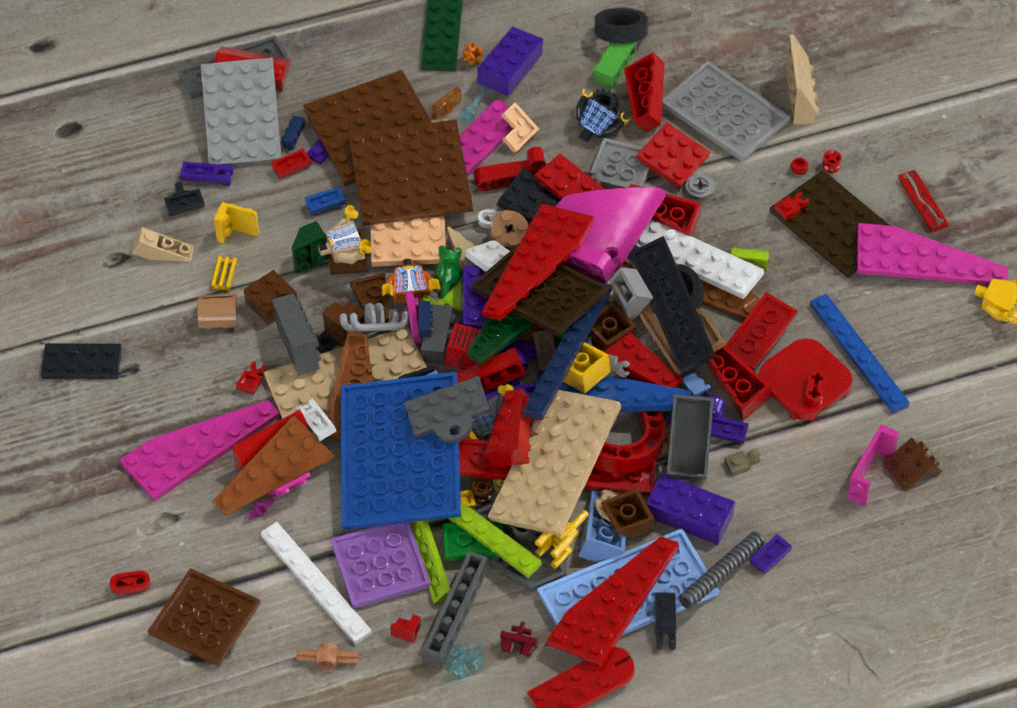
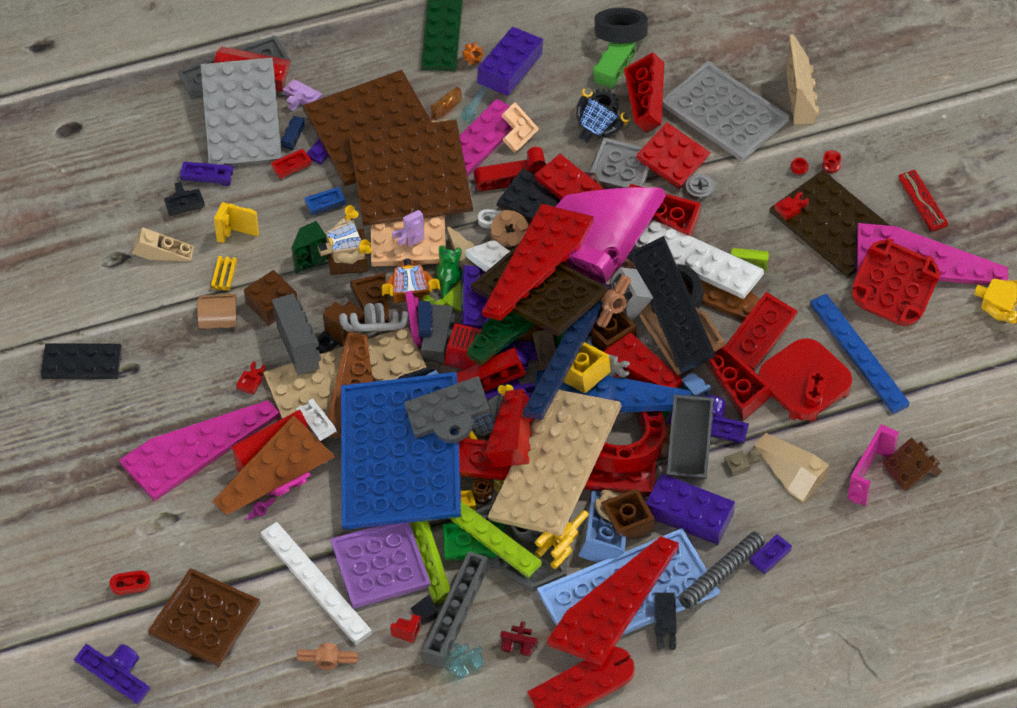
none -> dark purple plate [74,643,151,705]
none -> lavender plate [283,79,323,111]
none -> lavender plate [392,210,425,247]
none -> black slope [411,595,438,624]
none -> nougat axle [596,275,631,328]
none -> tan wedge [754,433,829,503]
none -> red tile [851,238,941,326]

